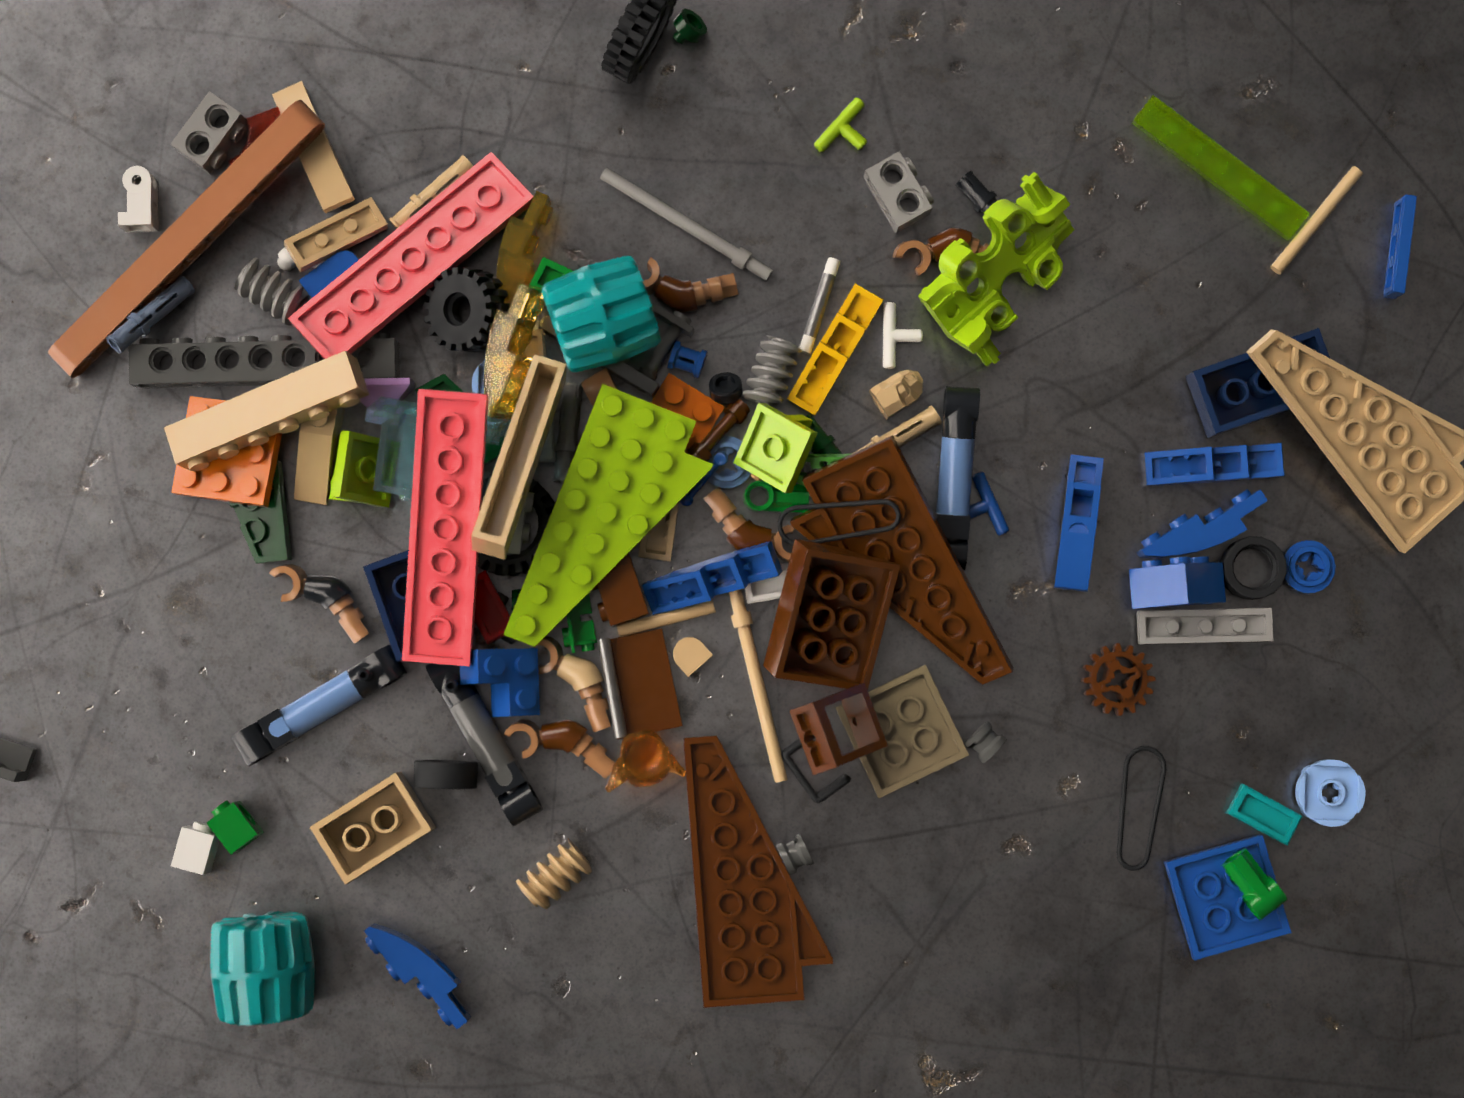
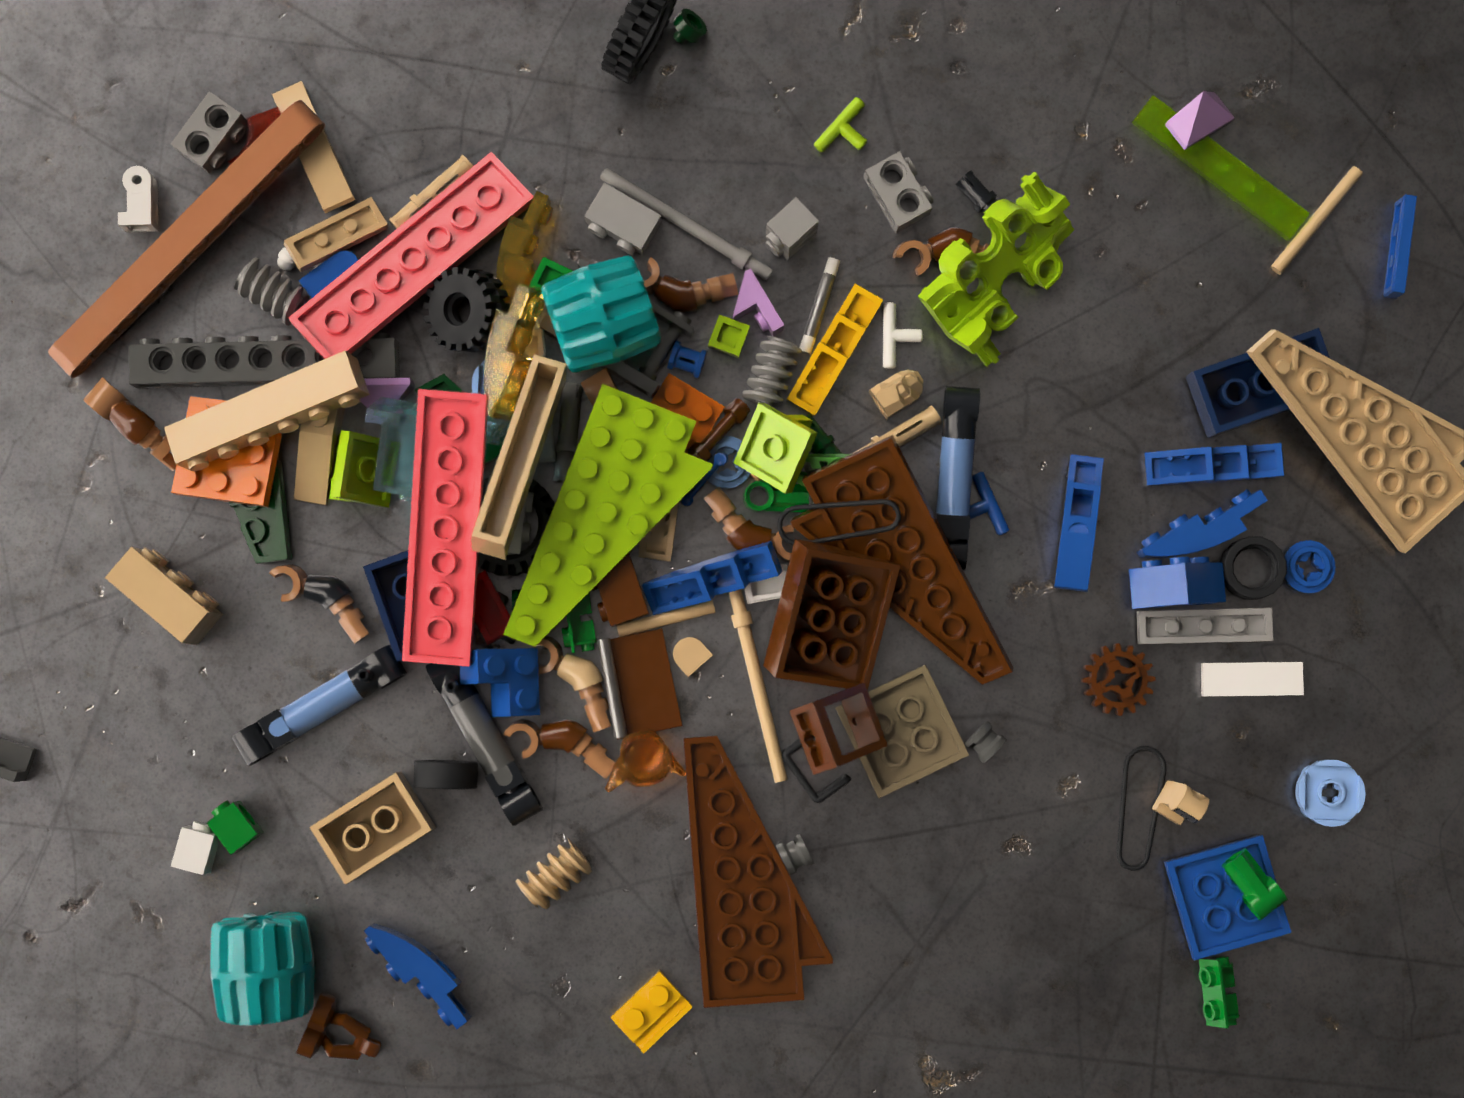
sand blue pin [106,276,195,354] -> none
black tile [709,372,743,404] -> none
teal tile [1226,784,1303,846] -> none
none -> piece [83,377,176,471]
none -> tan brick [105,547,223,645]
none -> reddish brown piece [296,991,381,1060]
none -> light grey brick [584,183,662,256]
none -> yellow plate [611,970,693,1054]
none -> lime plate [708,314,750,358]
none -> lavender slope [733,269,784,336]
none -> light grey brick [765,197,819,261]
none -> tan leg [1152,780,1209,825]
none -> lavender slope [1165,91,1234,150]
none -> green hinge [1199,956,1240,1029]
none -> white tile [1201,662,1304,696]

